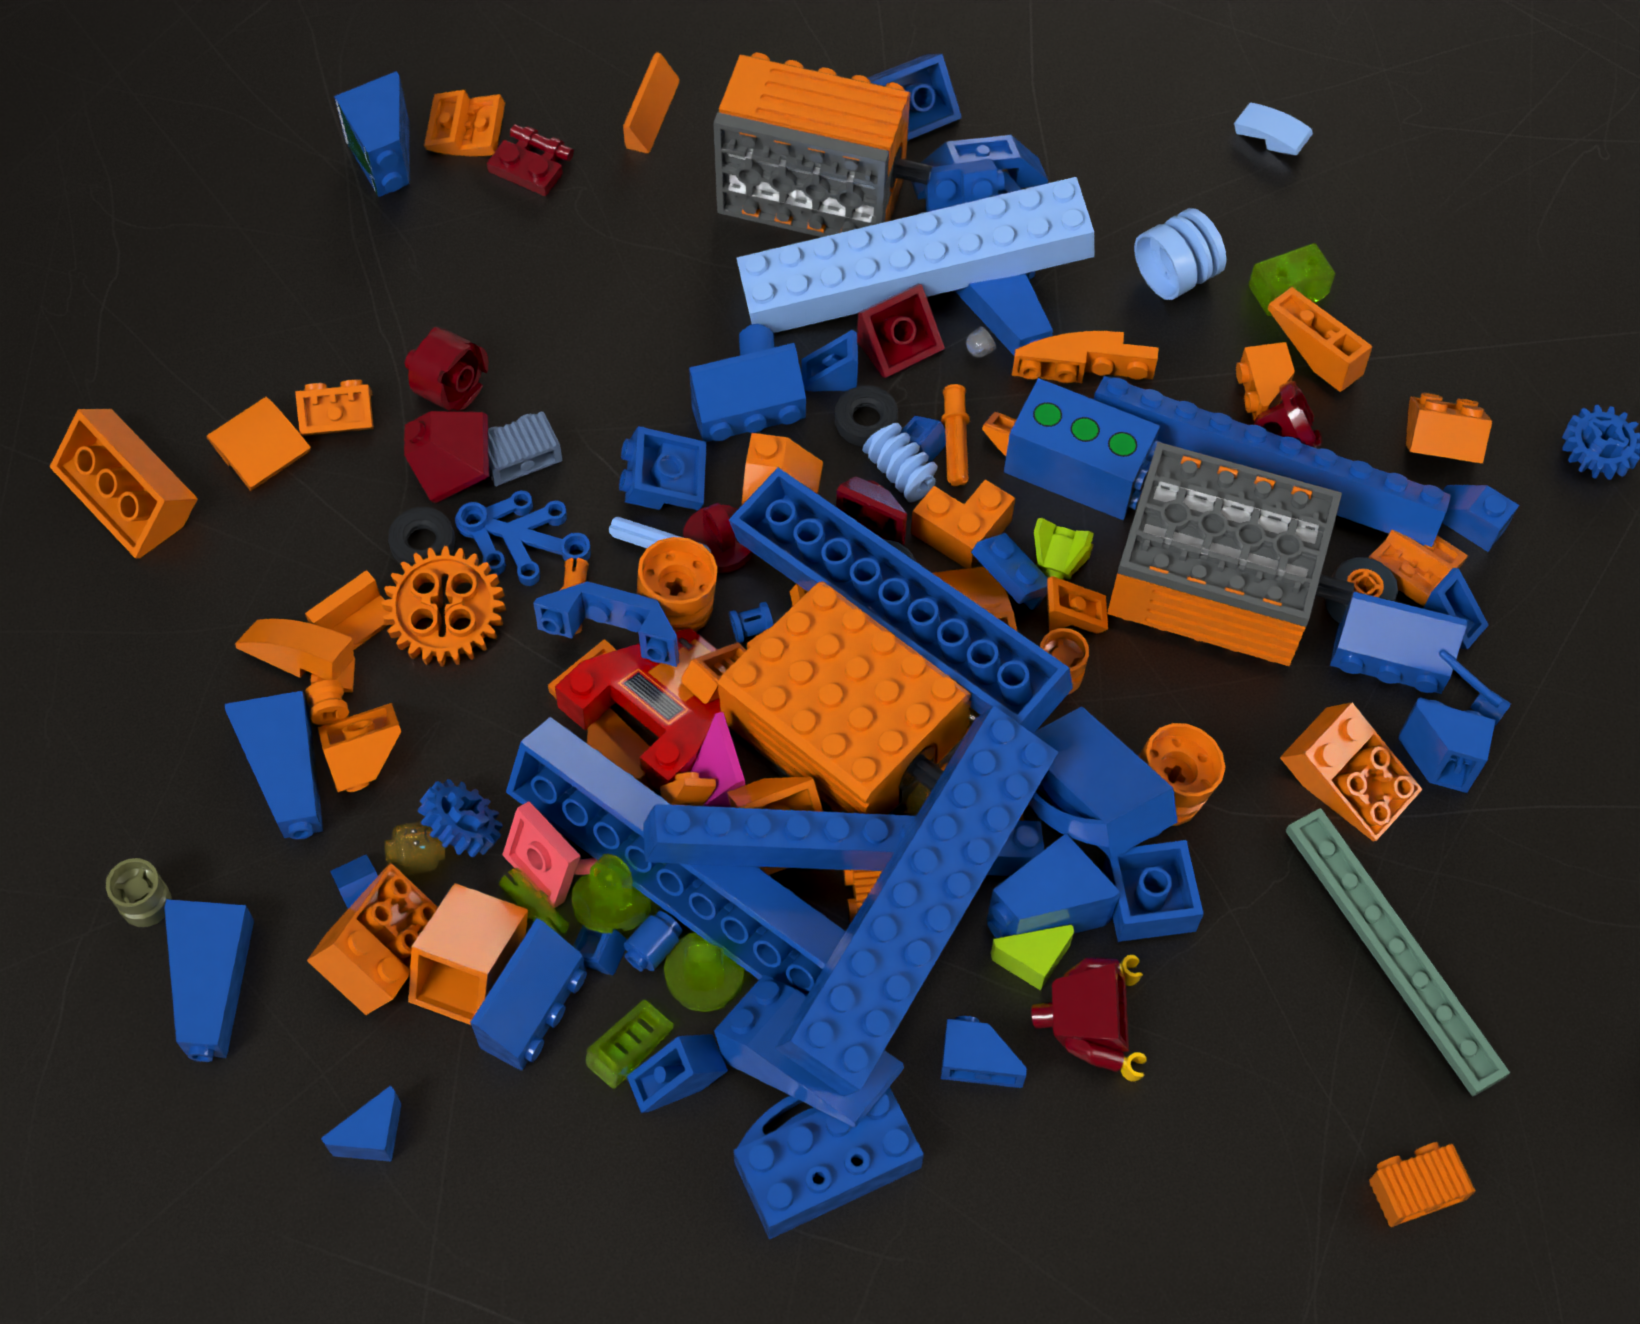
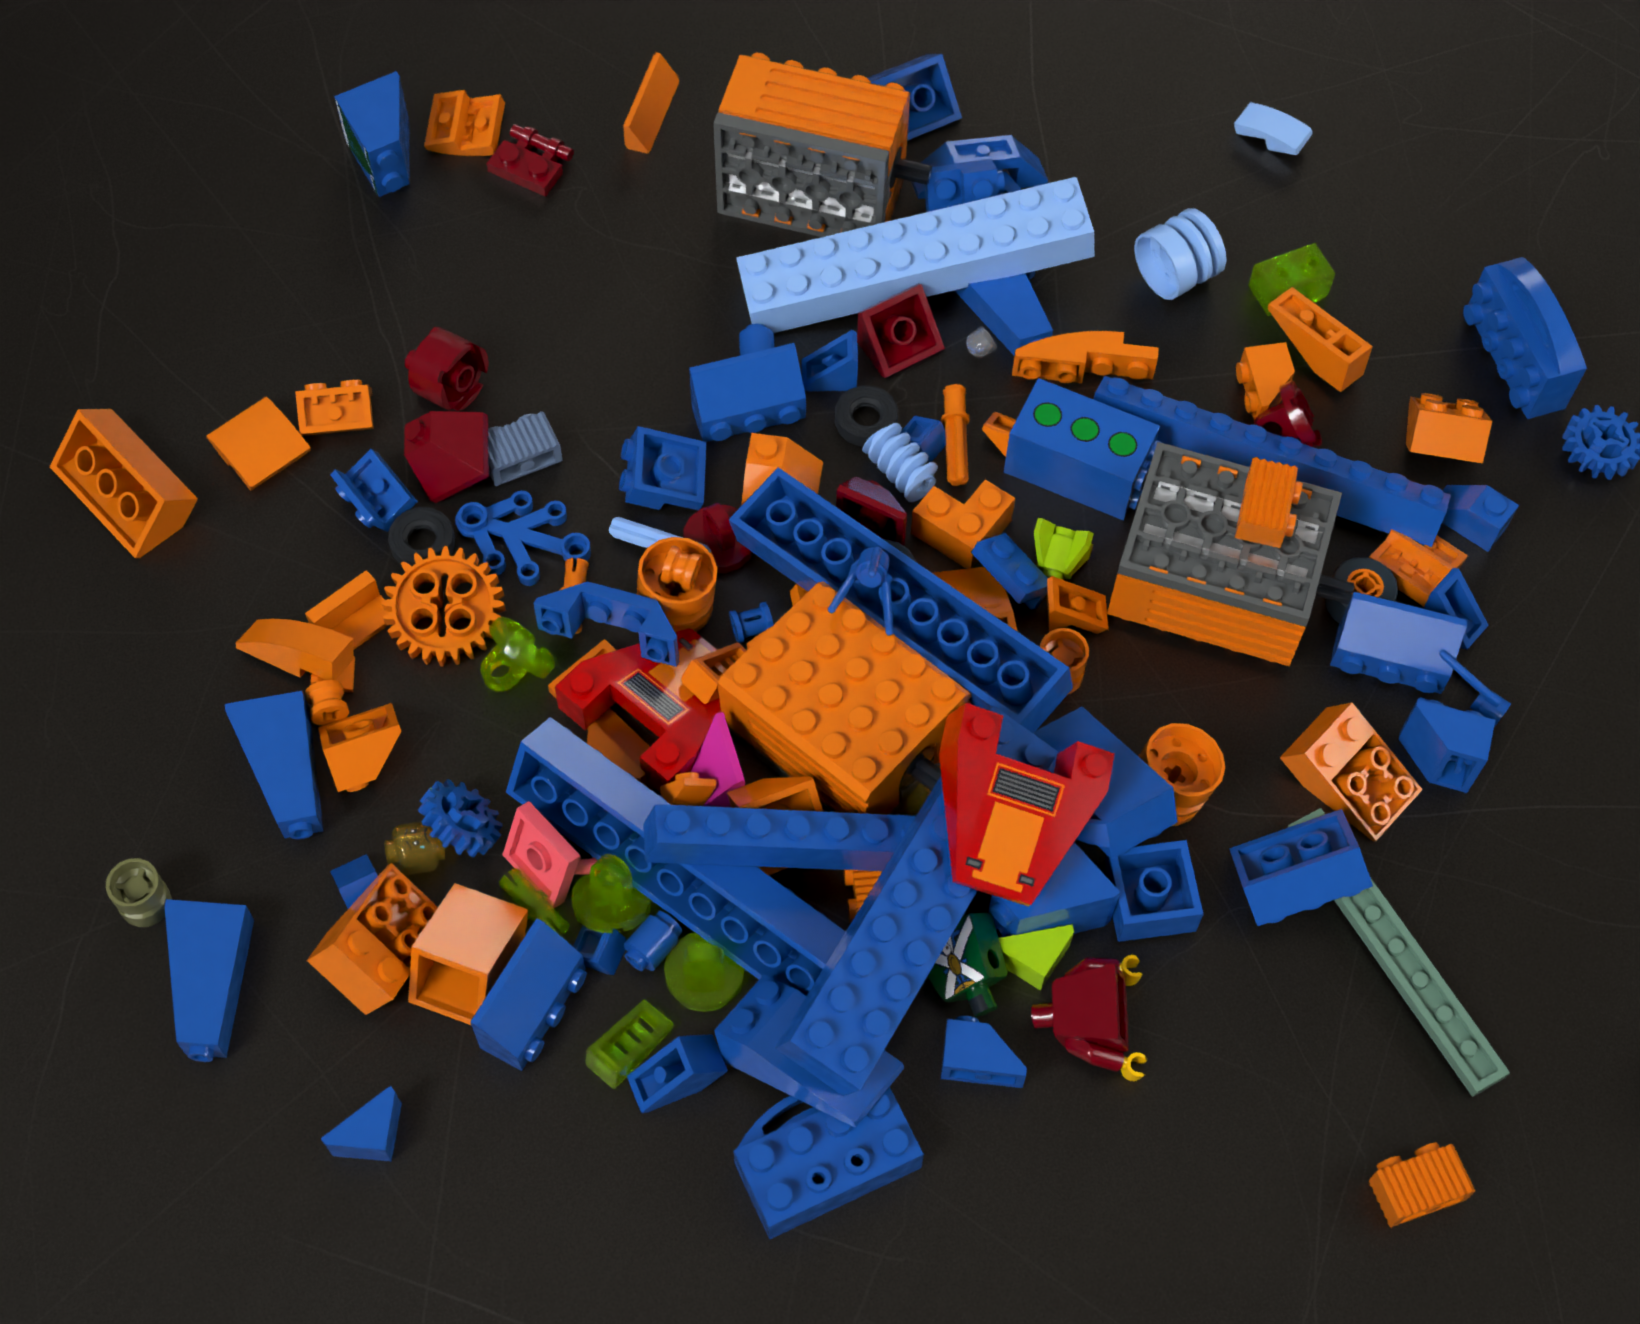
none -> blue bracket [330,449,418,532]
none -> clear neon green tile [480,617,556,691]
none -> orange wheel [661,545,702,591]
none -> blue plant [828,547,893,636]
none -> dark green torso [928,913,1008,1017]
none -> red wedge [939,703,1115,906]
none -> blue slope [1229,809,1373,926]
none -> orange brick [1234,457,1303,548]
none -> blue piece [1463,257,1587,419]

